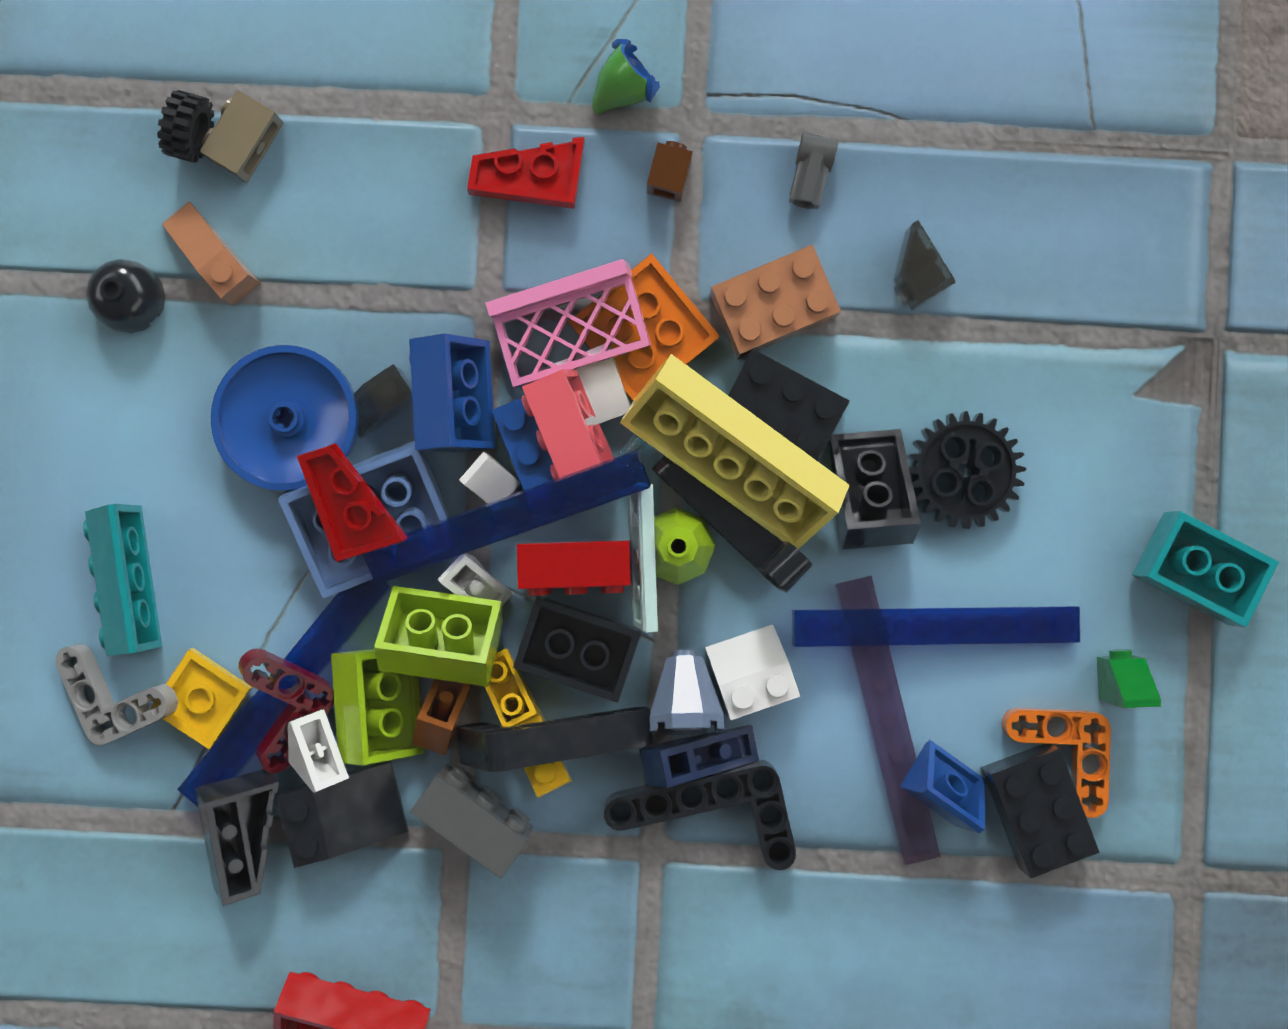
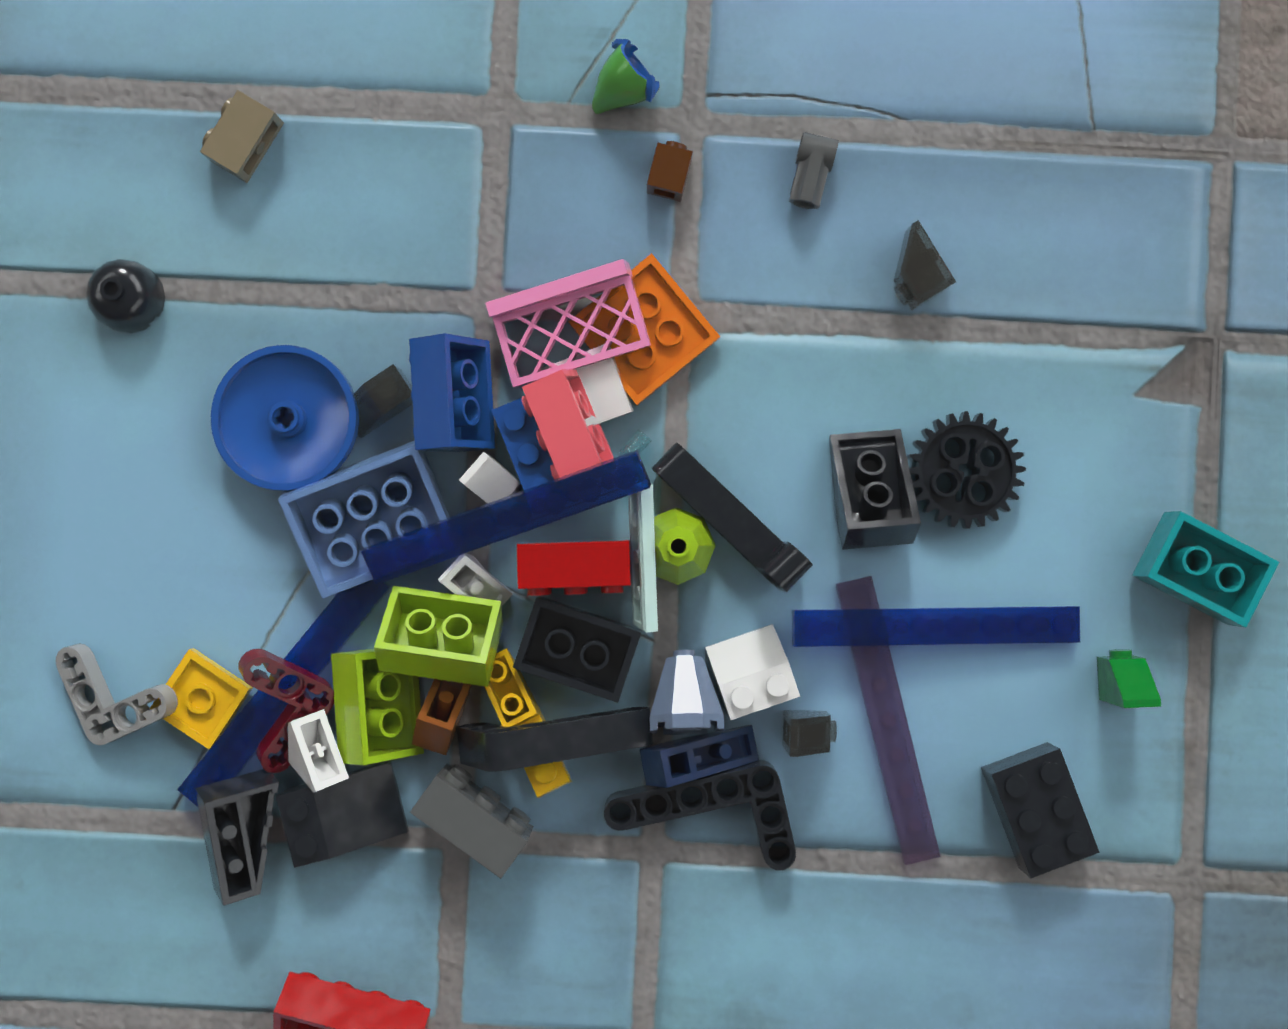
teal slope [83,504,163,656] -> none
black tyre [157,90,214,163] -> none
nougat slope [162,201,260,306] -> none
red wing [297,443,408,562] -> none
red wing [467,137,585,209] -> none
light yellow brick [620,354,849,549] -> none
nougat brick [709,244,841,360] -> none
black brick [728,349,850,462] -> none
blue slope [900,740,985,834] -> none
orange beam [1001,708,1111,818] -> none
none -> clear smoke slope [782,710,837,757]

